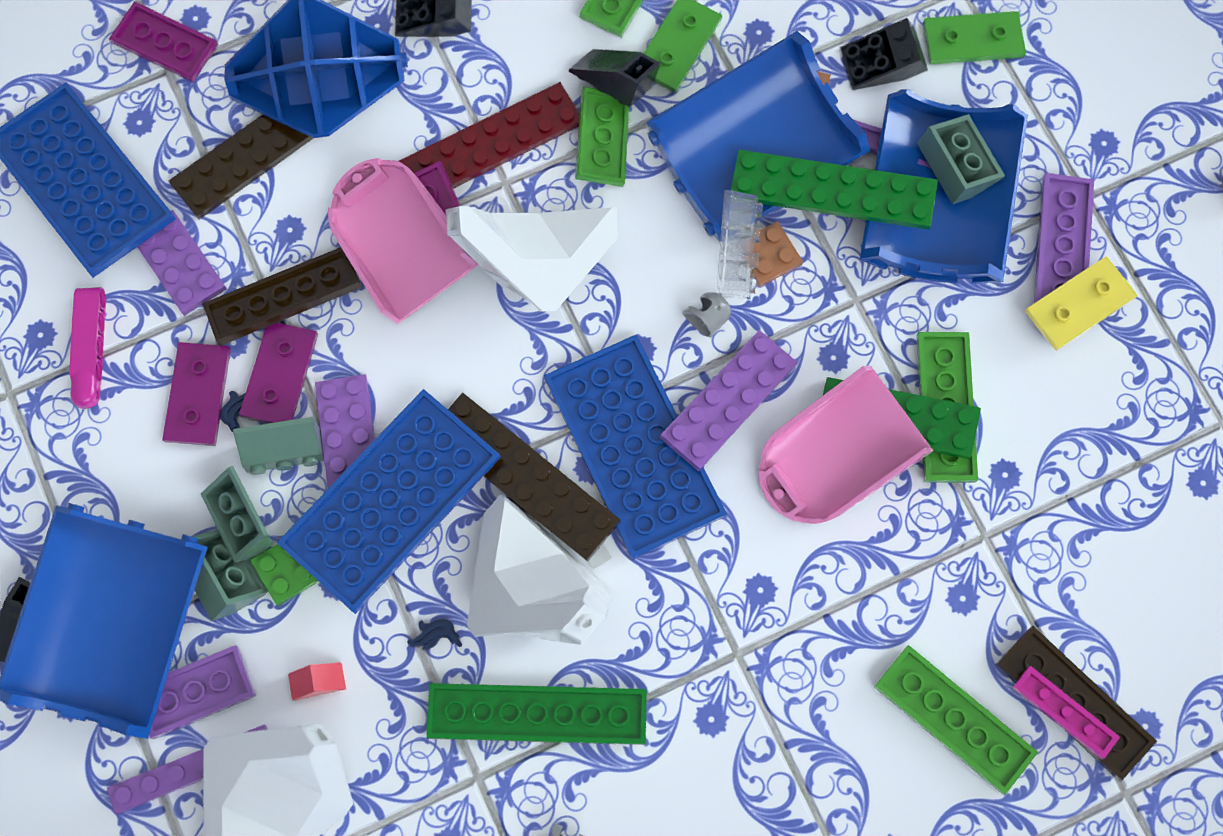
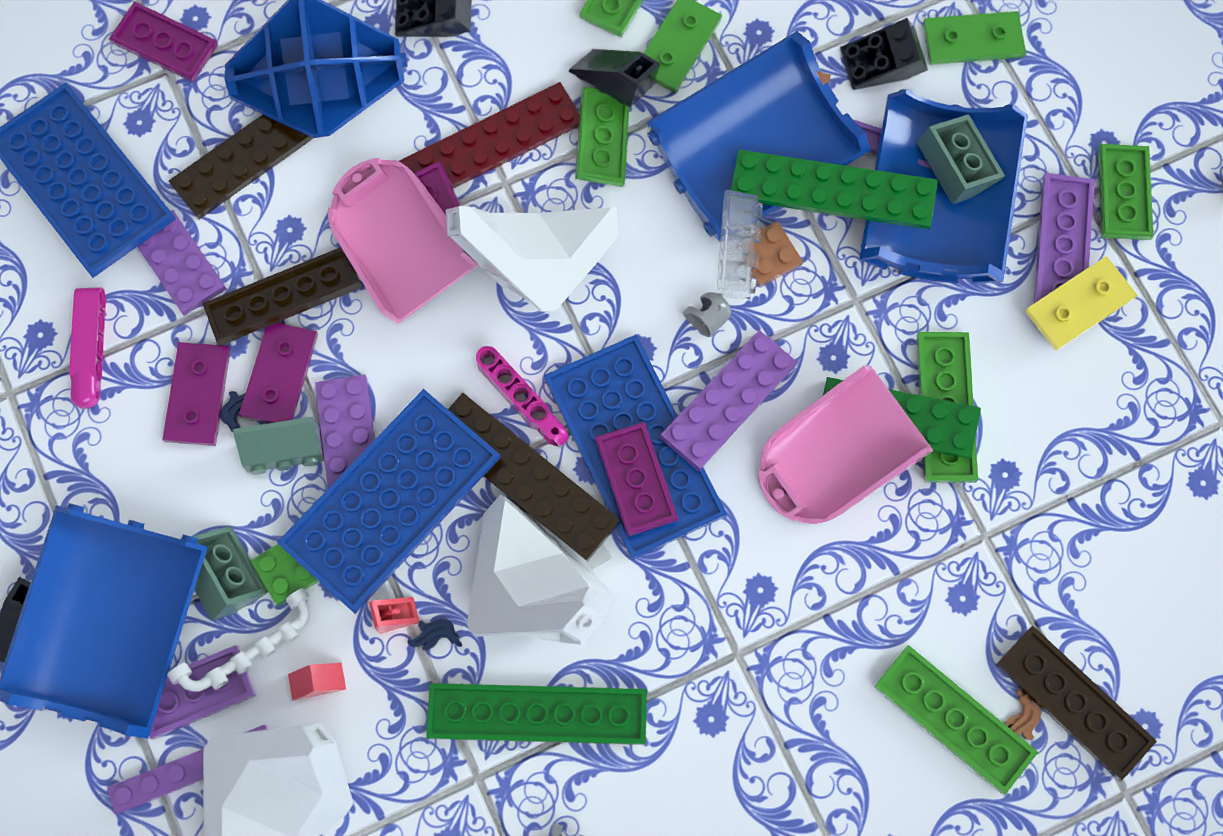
sand green slope [200,466,273,562] -> none
dark pink plate [1012,666,1120,759] -> none
none -> white bar [167,588,310,692]
none -> coral slope [369,597,419,634]
none -> dark pink piece [476,346,568,447]
none -> magenta plate [595,422,678,537]
none -> nougat piece [1005,690,1041,740]
none -> bright green plate [1098,144,1154,240]

